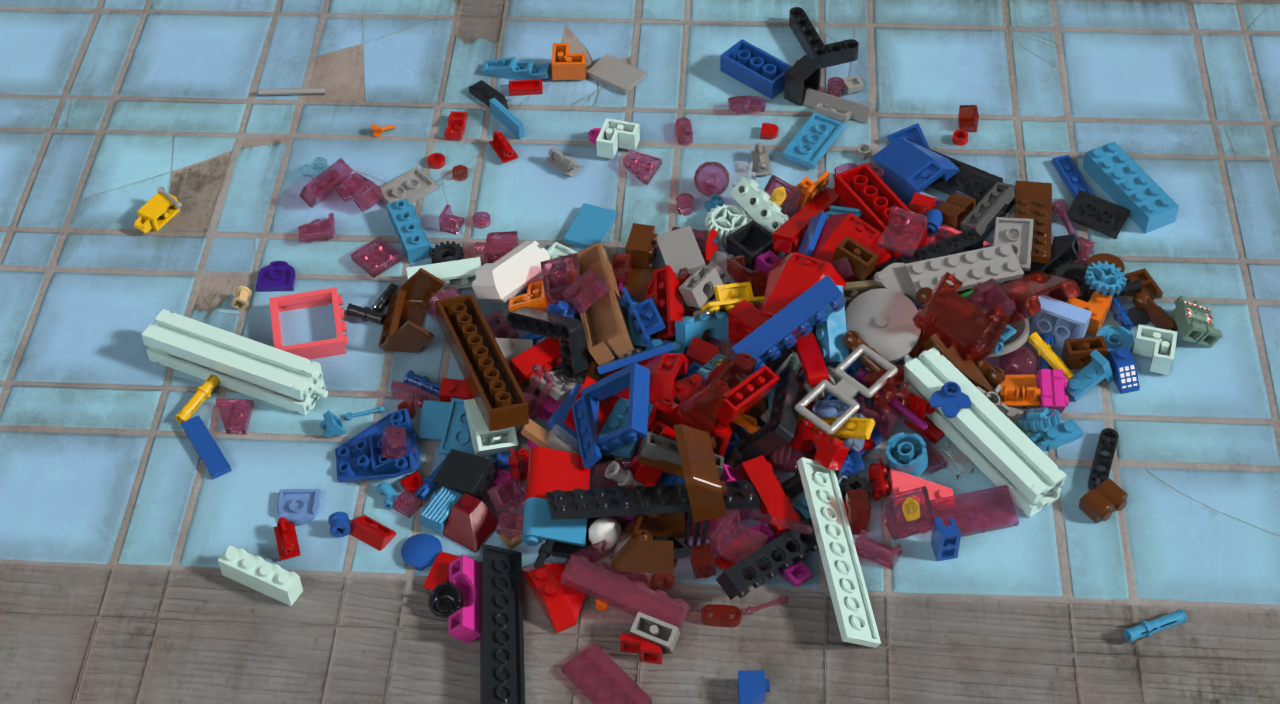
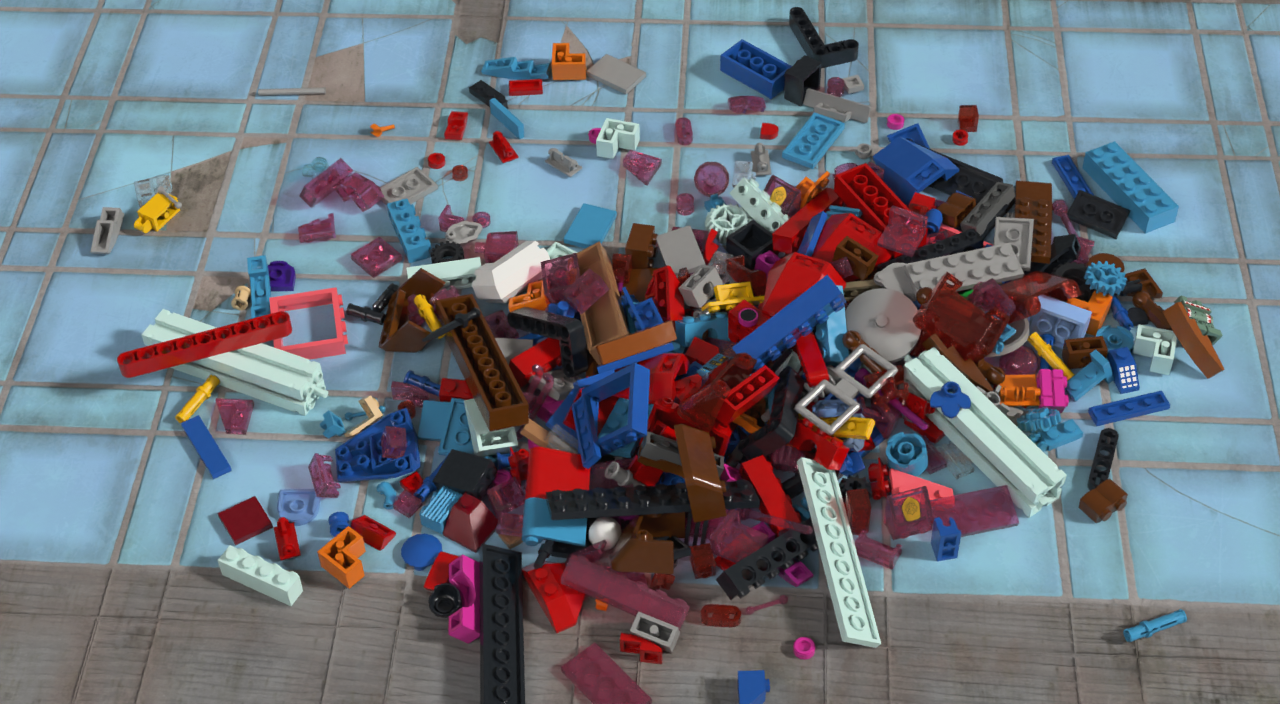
none -> light grey slope [90,207,124,254]
none -> red beam [117,311,292,378]
none -> clear slope [134,175,173,208]
none -> dark red tile [218,496,273,546]
none -> dark azure slope [247,255,271,319]
none -> clear pink hinge [308,453,341,498]
none -> orange brick [317,526,366,589]
none -> tan bracket [344,395,383,437]
none -> clear pink bracket [407,294,425,325]
none -> yellow pin [414,294,446,339]
none -> black sword [422,308,481,342]
none -> light grey arm [445,220,483,246]
none -> blue tile [573,369,615,391]
none -> dark orange slope [596,320,677,365]
none -> tile [738,308,758,327]
none -> dark pink tile [793,637,815,660]
none -> dark pink tile [887,114,904,130]
none -> blue tile [1088,390,1170,427]
none -> dark orange slope [1163,302,1225,379]

